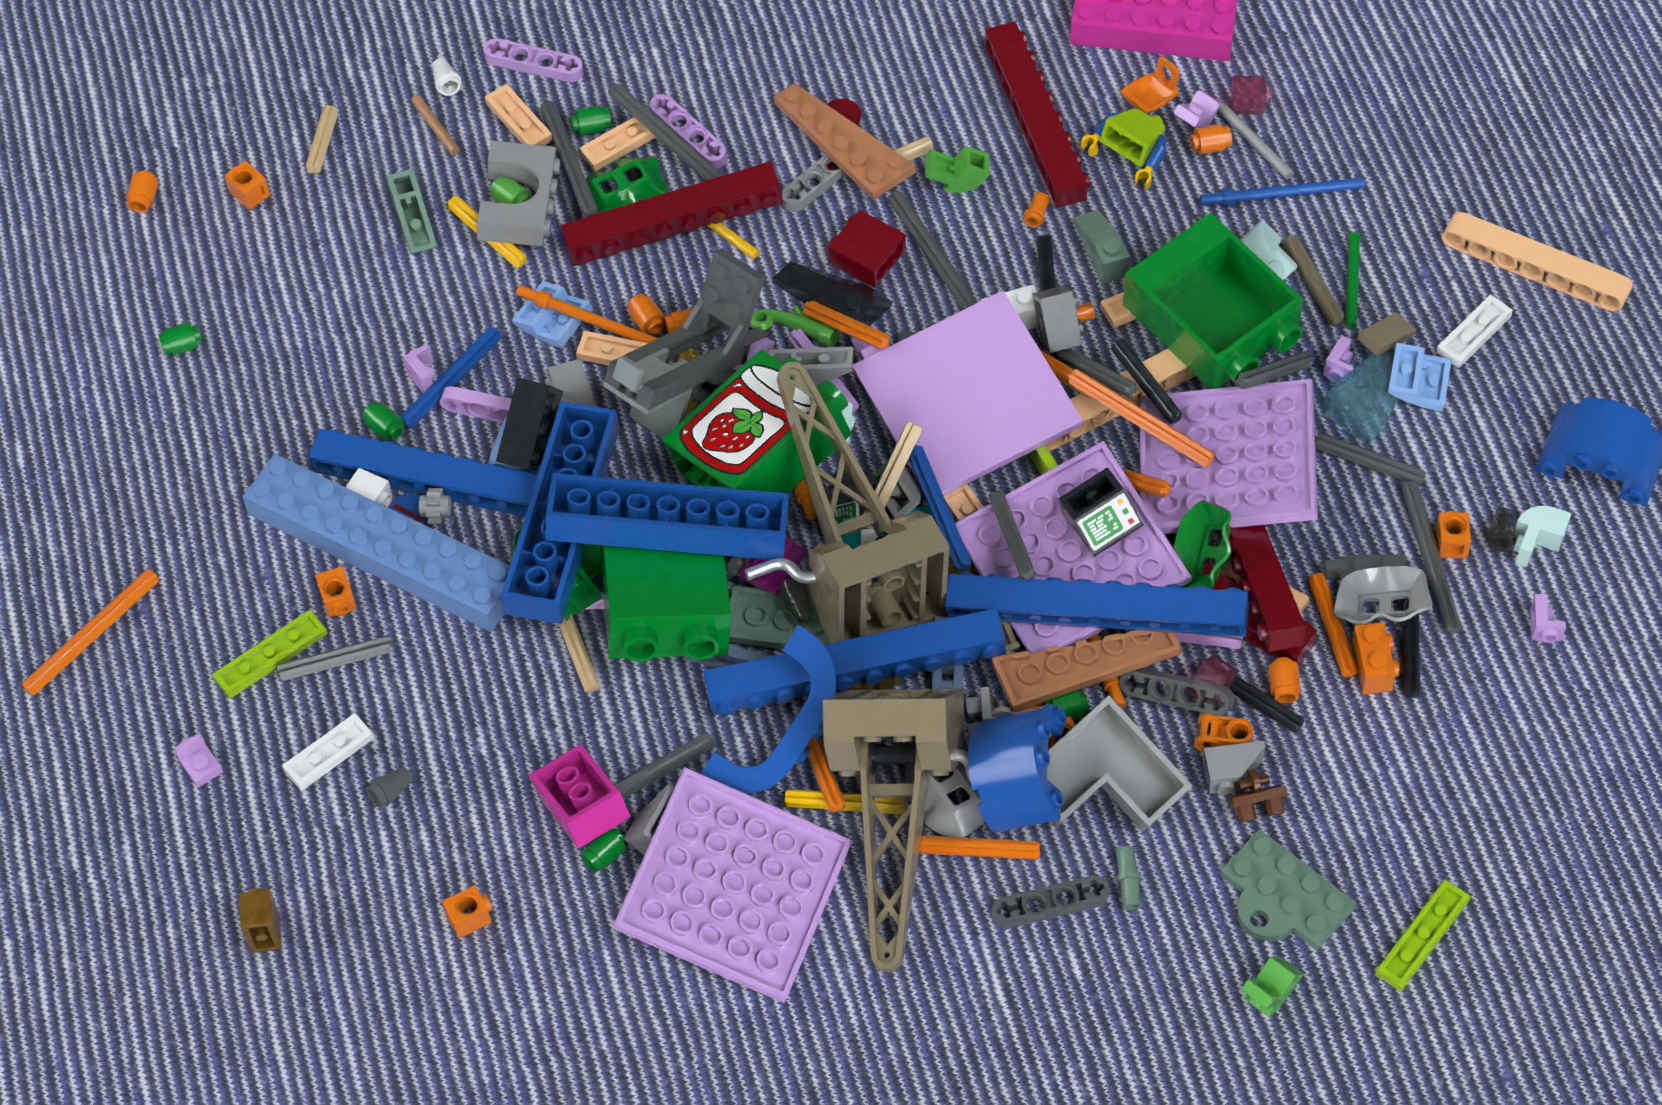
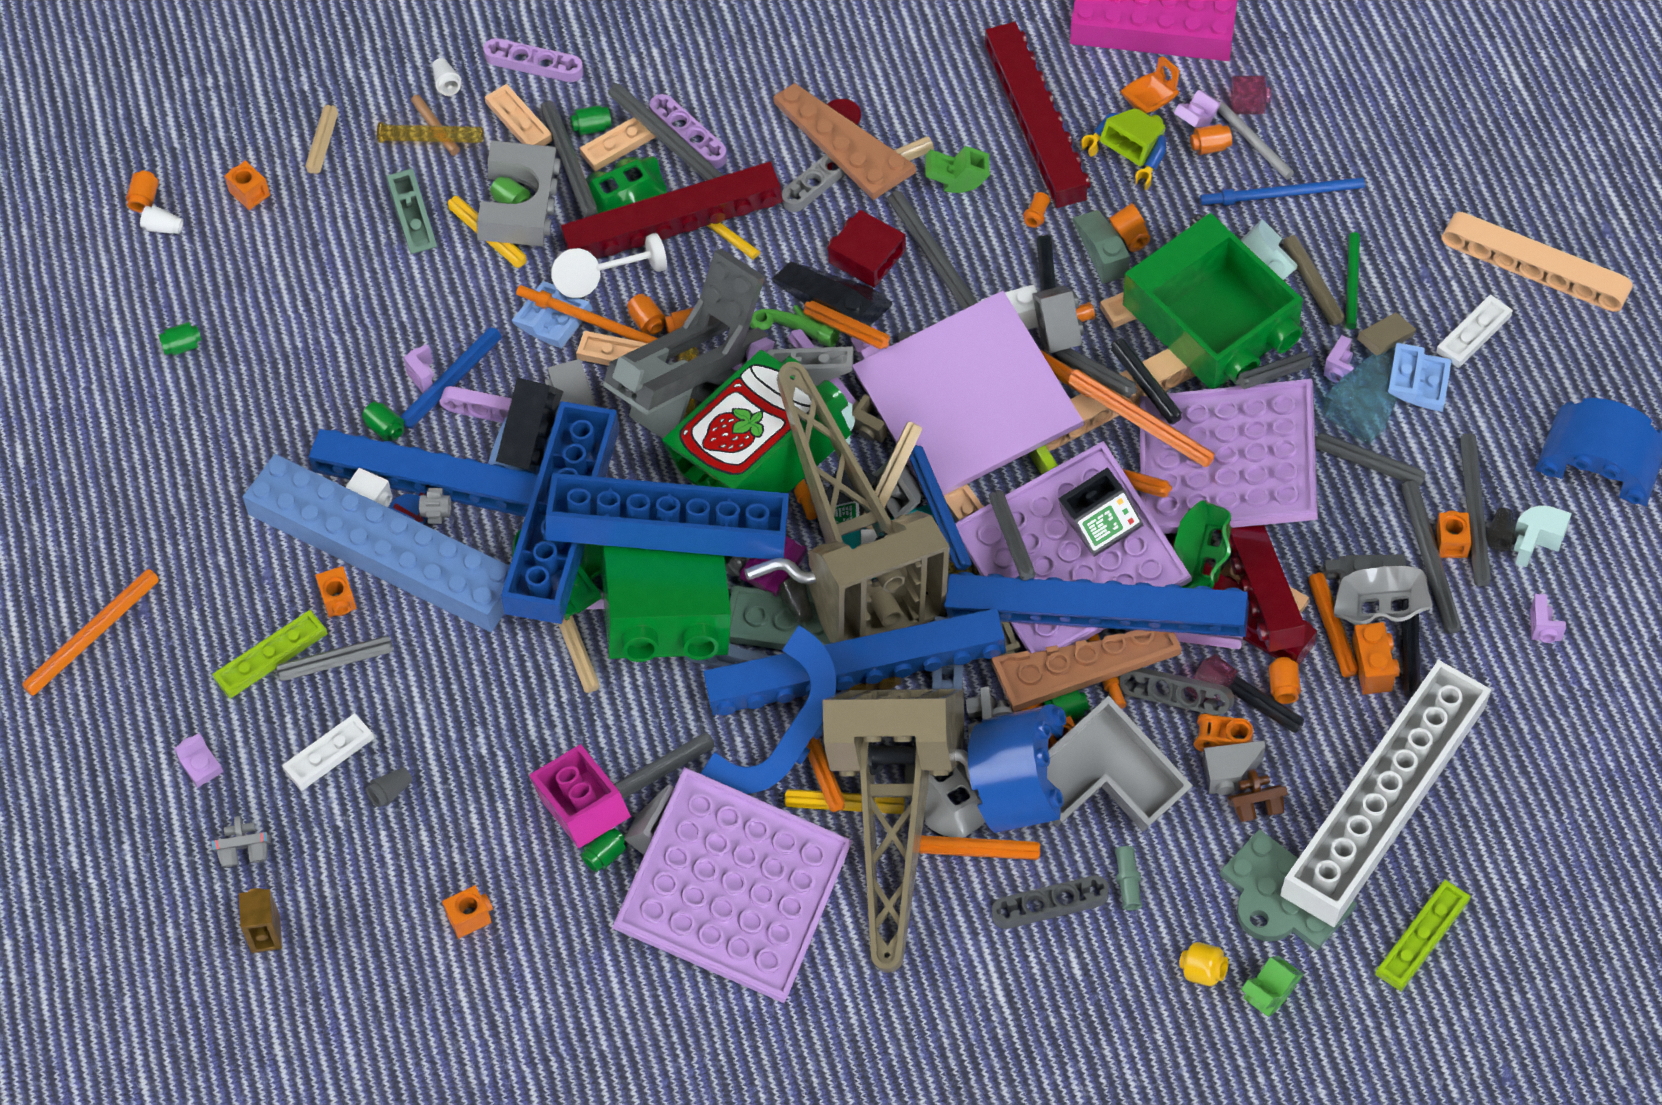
none -> white cone [140,205,183,234]
none -> light grey hips [211,816,271,868]
none -> clear yellow axle [377,121,484,143]
none -> white piece [551,233,667,298]
none -> dark tan bracket [852,394,888,443]
none -> orange piece [1108,203,1150,252]
none -> yellow head [1179,942,1229,986]
none -> white brick [1280,660,1492,927]
none -> dark grey axle [1460,433,1491,587]

